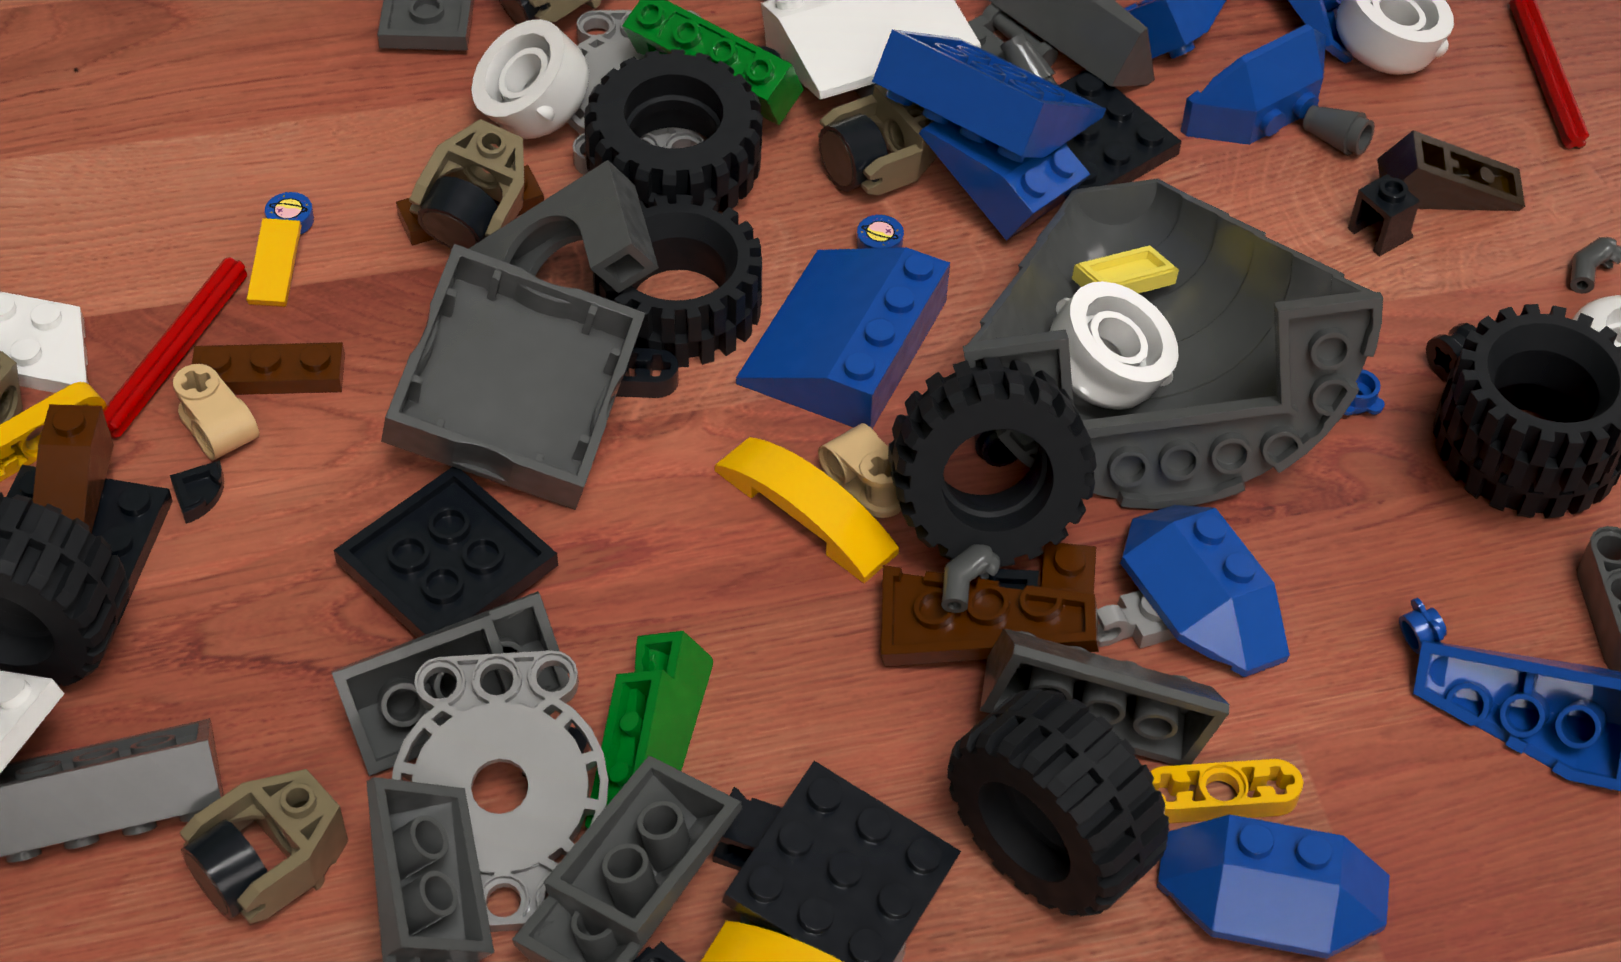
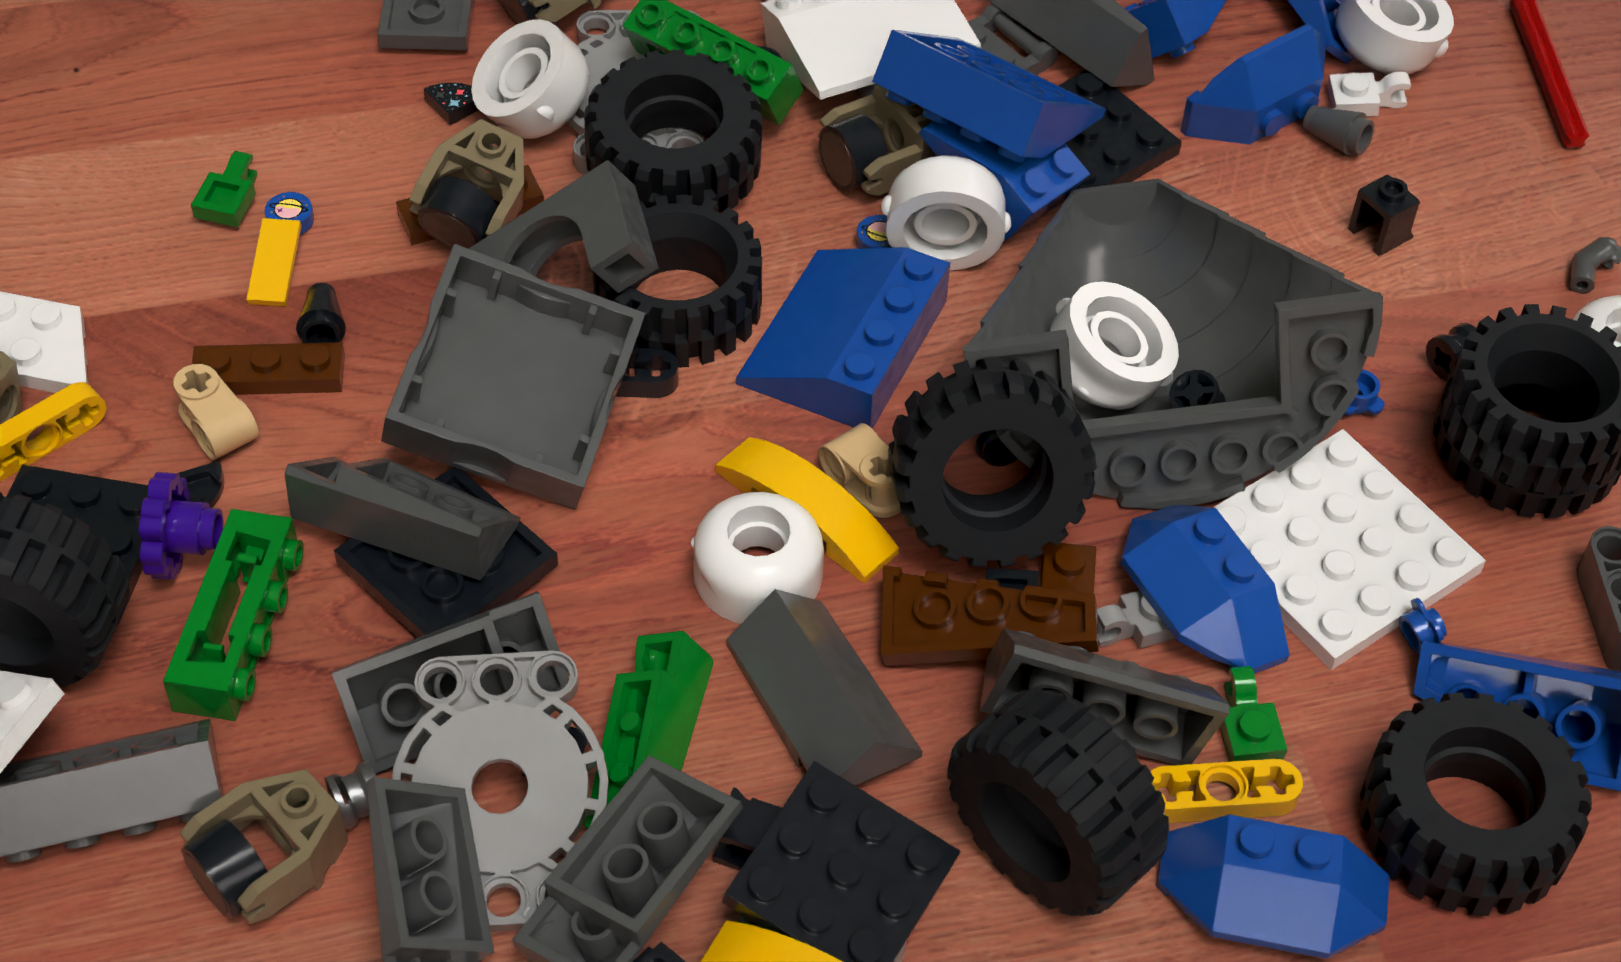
reddish brown slope [33,404,114,533] -> none
red axle [103,257,247,439] -> none
dark grey arm [941,544,1000,613] -> none
dark grey cone [1000,33,1057,85] -> none
light yellow tile [1072,245,1179,294] -> none
dark brown slope [1377,130,1525,211] -> none
none -> dark purple plant [139,472,224,580]
none -> green brick [163,509,304,721]
none -> green plate [191,151,258,228]
none -> dark grey slope [285,457,521,581]
none -> black cone [296,283,346,343]
none -> flat silver wheel [325,761,376,830]
none -> black tile [423,82,479,125]
none -> white piece [691,492,824,624]
none -> dark grey slope [727,589,923,785]
none -> white piece [881,155,1011,271]
none -> black wheel [1169,370,1227,409]
none -> white plate [1213,429,1486,670]
none -> green plate [1220,666,1288,762]
none -> white plate [1327,72,1411,116]
none -> black tyre [1359,692,1592,916]

